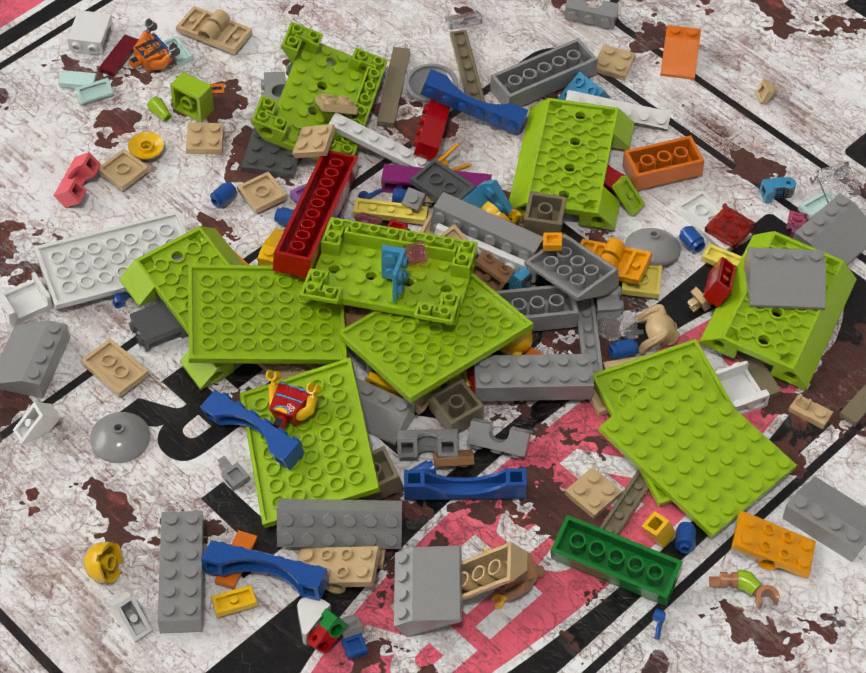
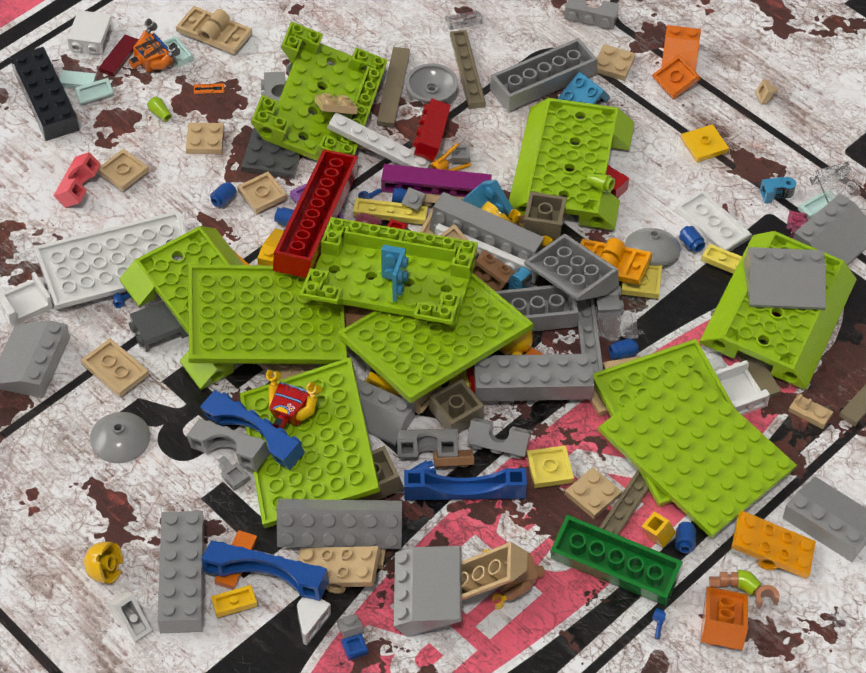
white slope [13,402,60,444] -> none
yellow dish [128,132,164,160] -> none
lime brick [170,72,214,123] -> none
tan plate [292,124,336,158] -> none
leg [307,608,349,653] -> none
plate [404,241,428,265] -> none
dark grey plate [410,158,476,201] -> none
blue arch [420,69,528,135] -> none
light orange plate [543,232,563,251] -> none
white plate [566,90,671,129] -> none
lime plate [612,175,645,216] -> none
orange brick [622,135,704,190] -> none
tan hair [633,304,680,355] -> none
tan tile [687,287,711,312] -> none
red brick [703,257,737,307] -> none
clear red plate [704,205,756,249] -> none
none -> black brick [10,46,79,141]
none -> light grey arch [186,418,269,471]
none -> light grey plate [452,145,470,163]
none -> light yellow plate [526,445,574,488]
none -> lime cone [586,173,615,193]
none -> orange tile [652,55,701,100]
none -> yellow plate [681,124,729,162]
none -> orange slope [701,586,748,650]

